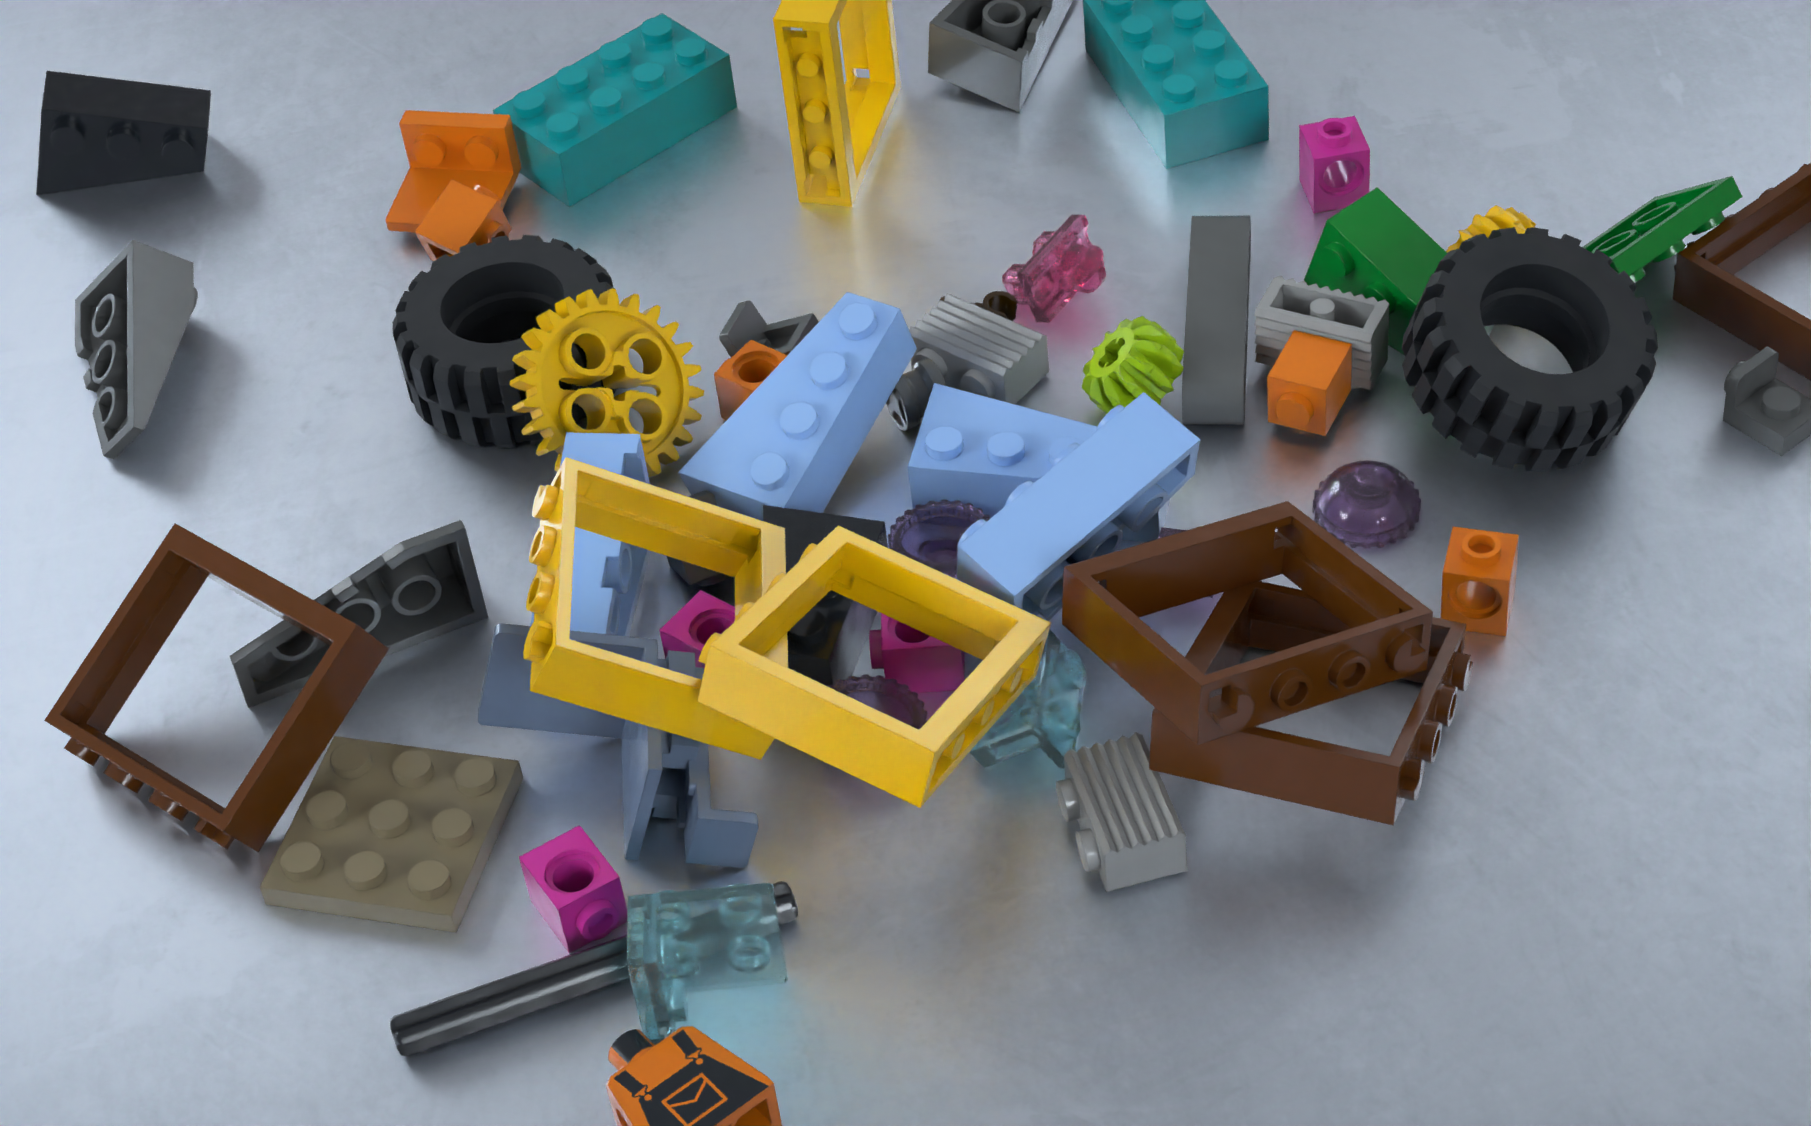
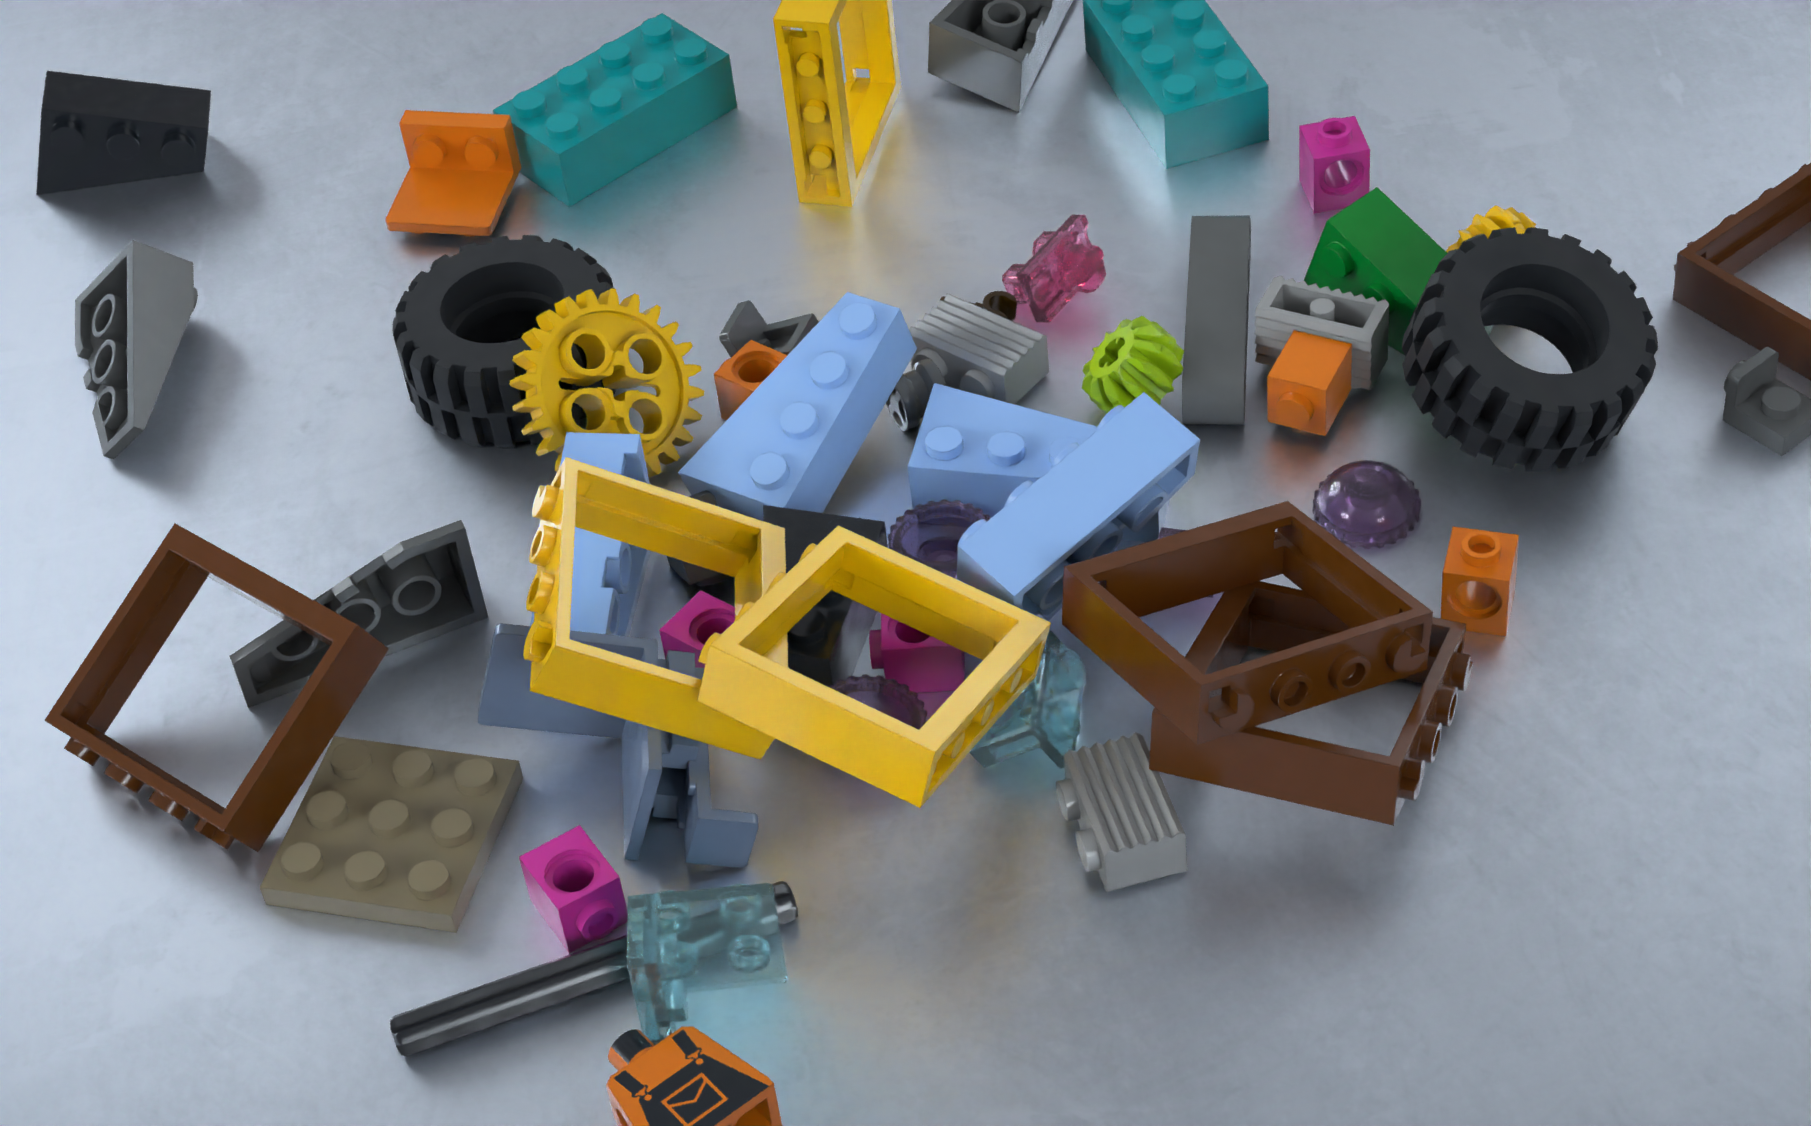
orange brick [415,179,512,261] -> none
green plate [1582,176,1743,283] -> none

